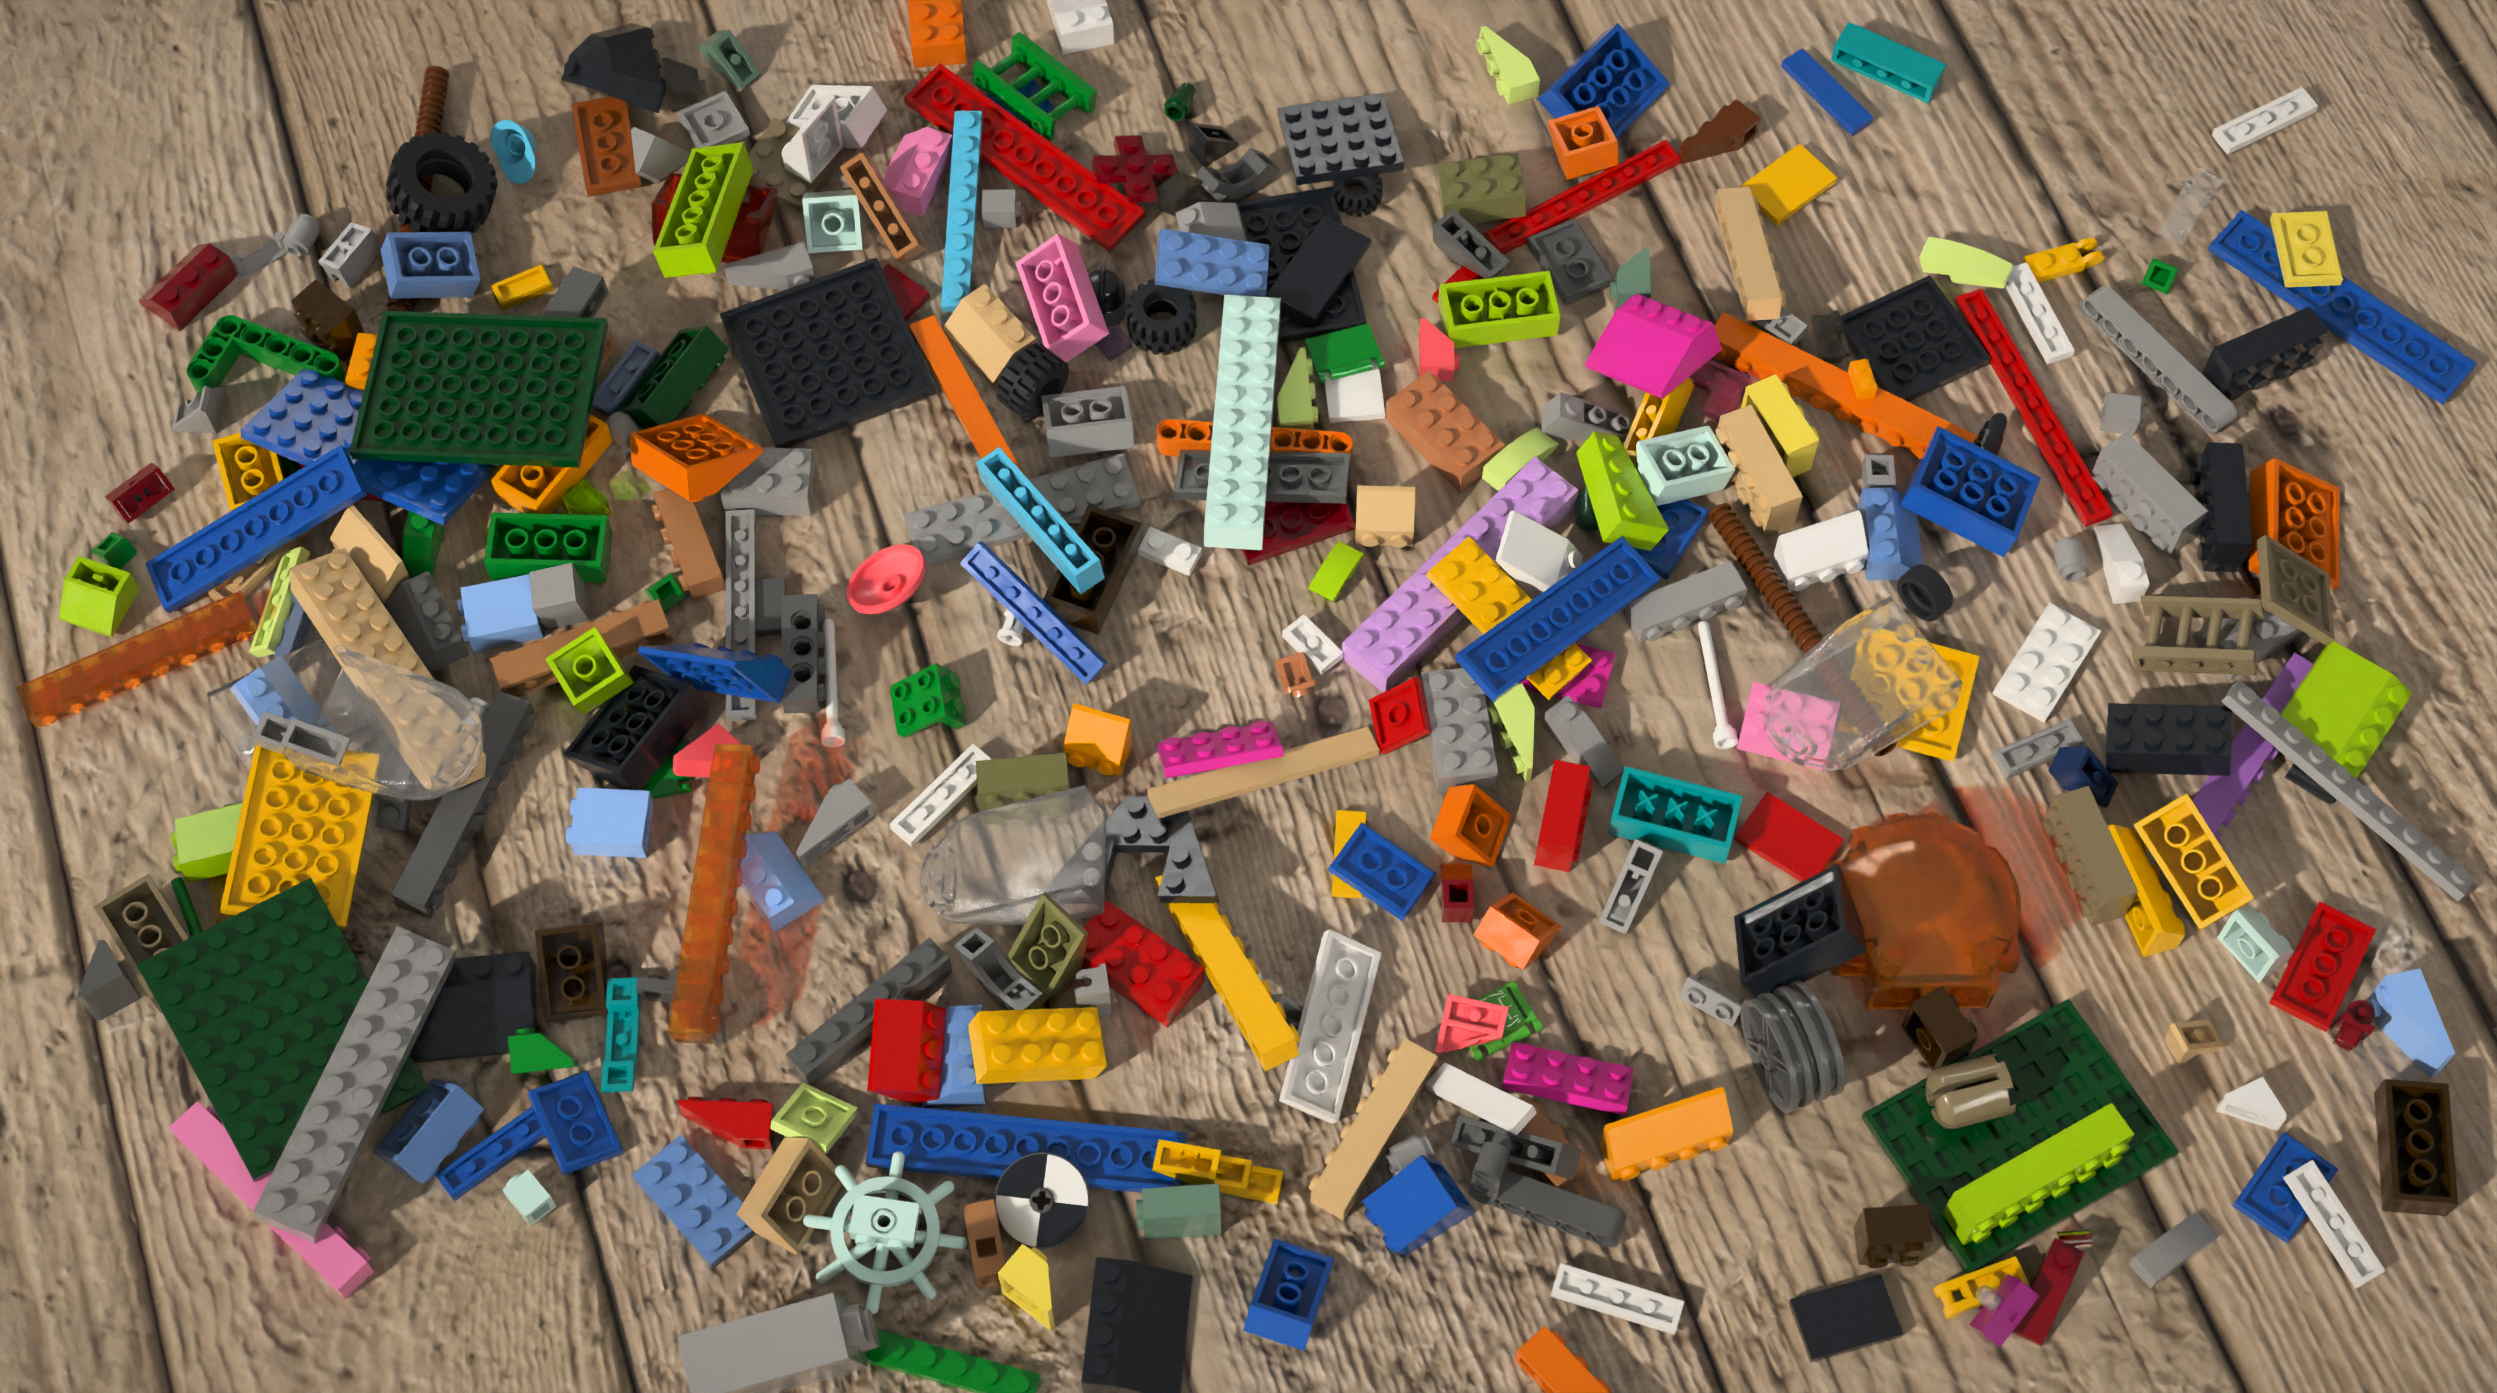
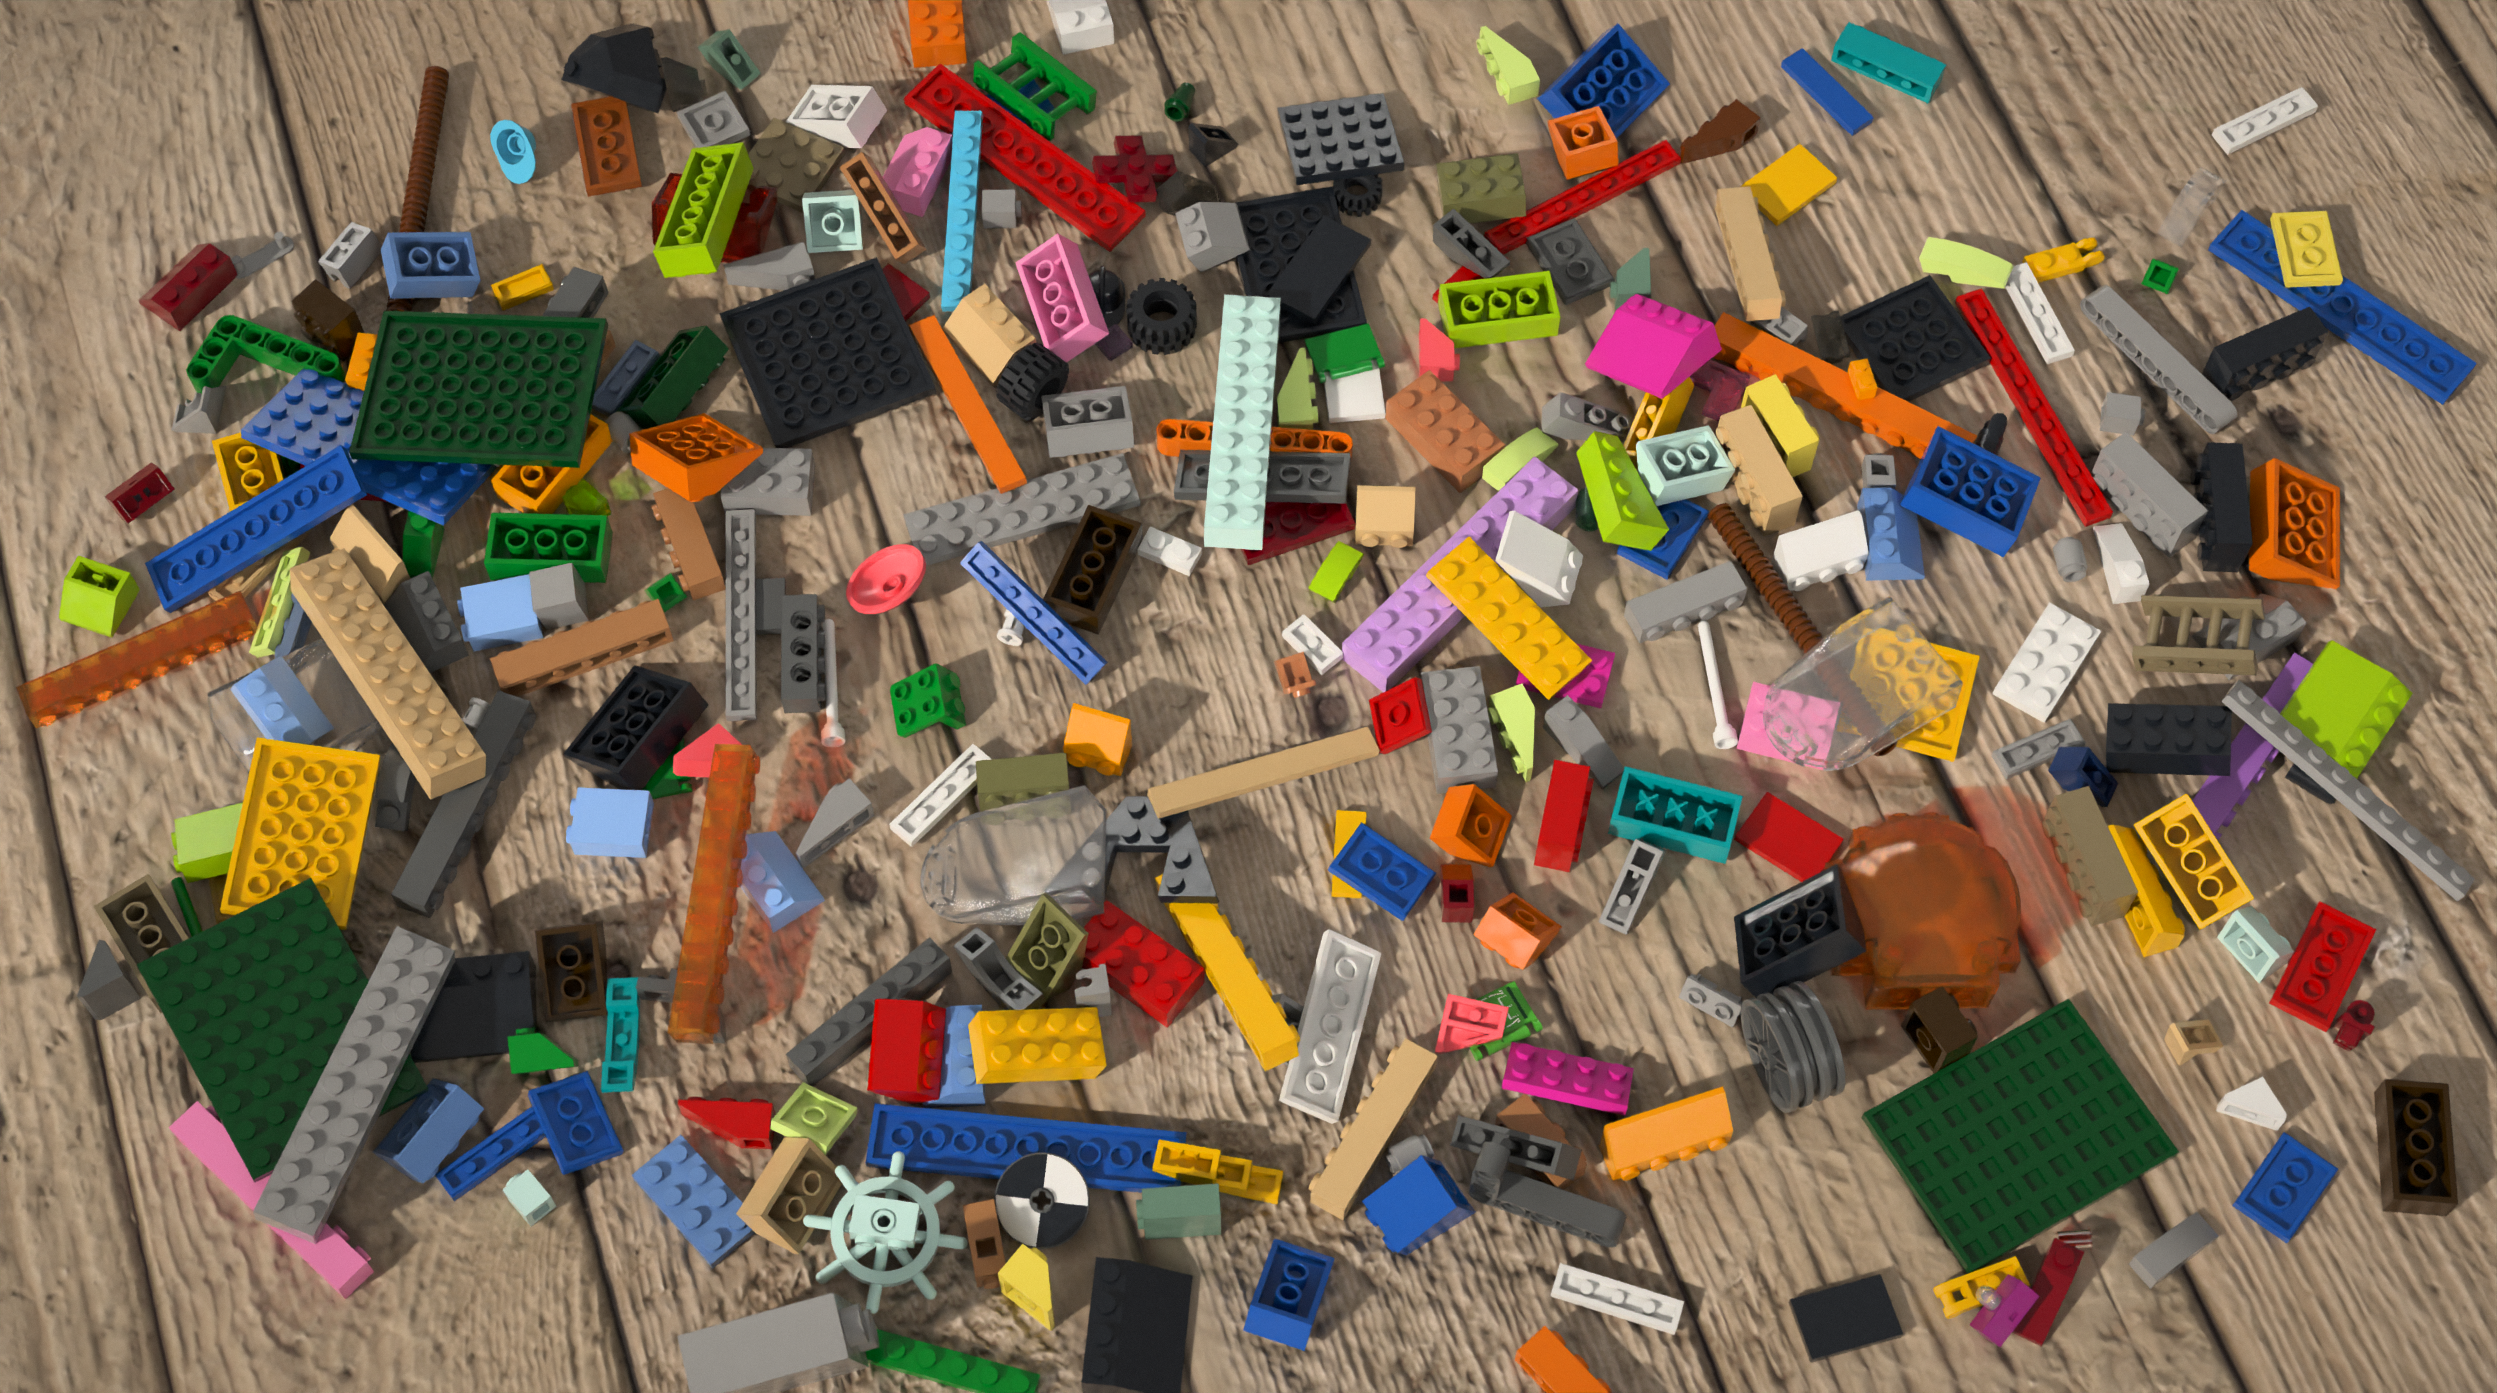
green slope [92,532,137,569] -> none
light grey slope [252,711,351,768] -> none
light grey brick [282,214,320,256] -> none
clear windscreen [282,644,484,801] -> none
black tyre [386,132,497,234] -> none
lime slope [545,627,634,715] -> none
light grey slope [631,127,690,184] -> none
blue slope [638,643,791,703] -> none
white slope [782,94,843,183] -> none
medium azure brick [976,447,1104,594] -> none
medium blue plate [1155,228,1269,297] -> none
dark pink plate [1156,721,1284,778] -> none
dark grey arch [1196,148,1280,203] -> none
white tile [1425,1063,1537,1135] -> none
blue plate [1455,536,1661,703] -> none
dark brown brick [1853,1204,1933,1268] -> none
black tyre [1897,564,1953,622] -> none
dark tan cylinder [1925,1053,2016,1130] -> none
lime brick [1942,1103,2134,1245] -> none
dark tan plate [2257,535,2335,645] -> none
white plate [2283,1160,2385,1289] -> none
light blue slope [2367,968,2455,1078] -> none

